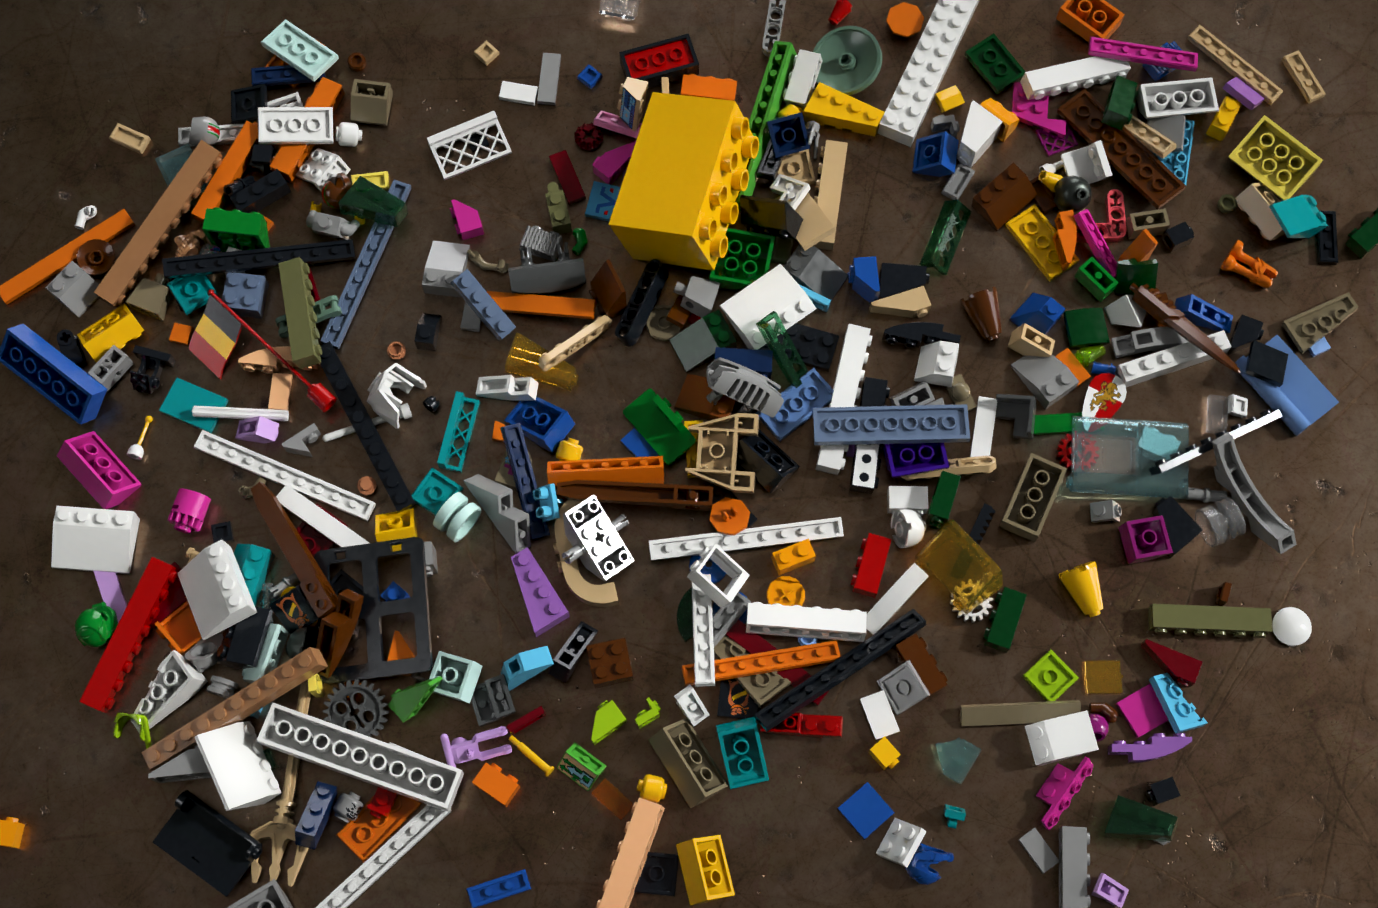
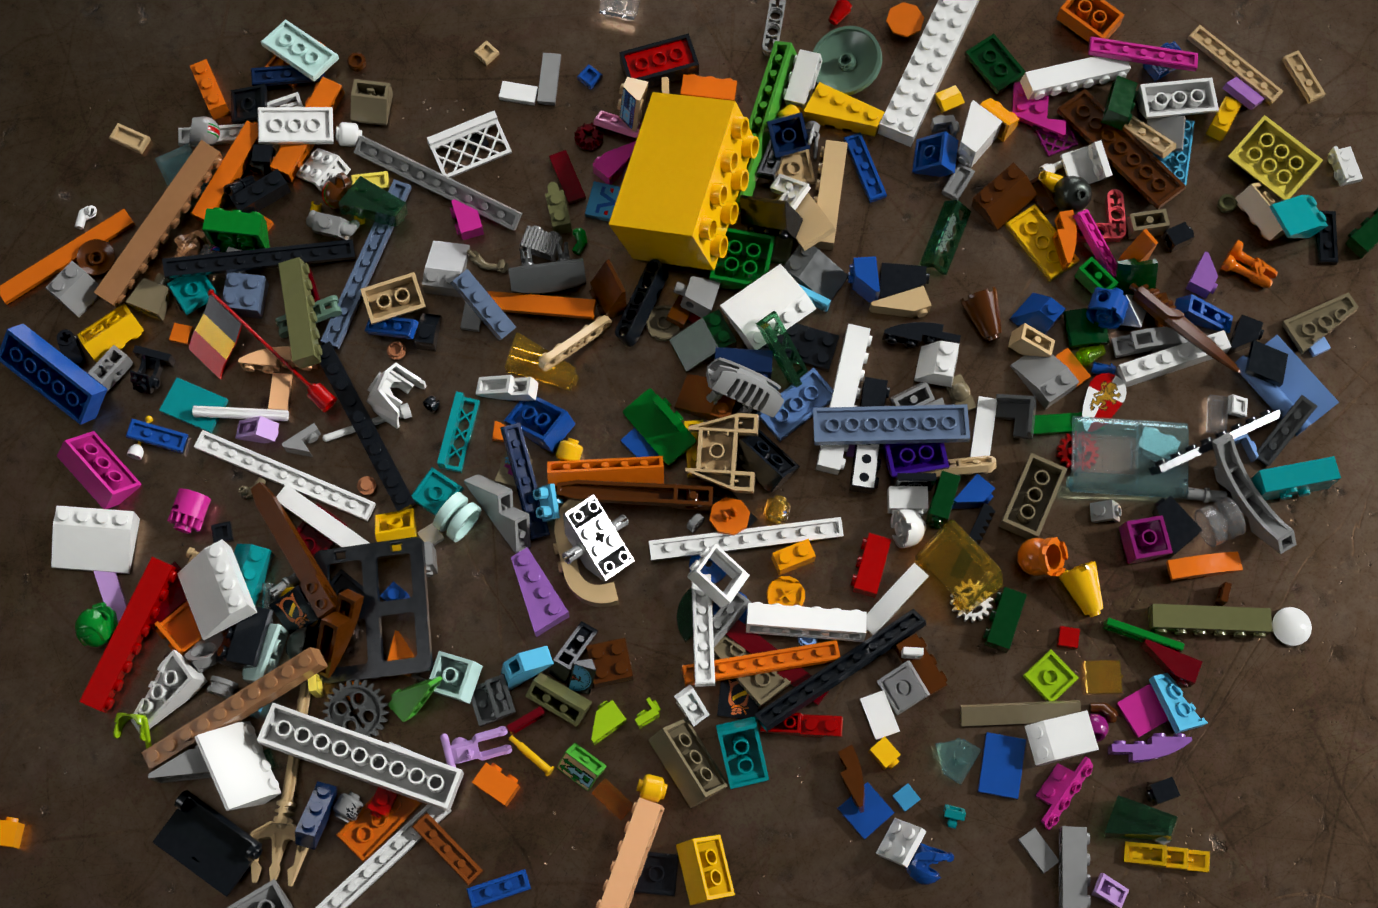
none -> blue tile [126,419,189,454]
none -> orange brick [190,59,231,120]
none -> light grey plate [354,136,523,231]
none -> tan slope [360,272,426,324]
none -> blue tile [364,317,419,339]
none -> dark orange tile [412,812,483,885]
none -> white tile [417,523,444,546]
none -> olive brick [525,672,592,727]
none -> slope [567,659,596,695]
none -> light grey tile [687,513,705,533]
none -> clear yellow head [763,495,791,525]
none -> reddish brown slope [838,745,865,813]
none -> blue tile [843,132,887,203]
none -> dark azure tile [892,783,921,812]
none -> black tile [893,473,937,491]
none -> white tile [901,647,924,659]
none -> blue slope [952,473,995,509]
none -> blue tile [977,732,1026,800]
none -> orange tile [1017,537,1068,577]
none -> red tile [1057,626,1080,649]
none -> blue brick [1086,287,1129,329]
none -> green tile [1103,618,1185,652]
none -> yellow slope [1124,841,1210,873]
none -> orange slope [1166,551,1243,581]
none -> medium lavender slope [1185,251,1218,298]
none -> light blue bracket [1234,433,1259,462]
none -> teal brick [1251,456,1341,501]
none -> dark grey tile [1257,395,1318,467]
none -> white bracket [1328,146,1363,186]

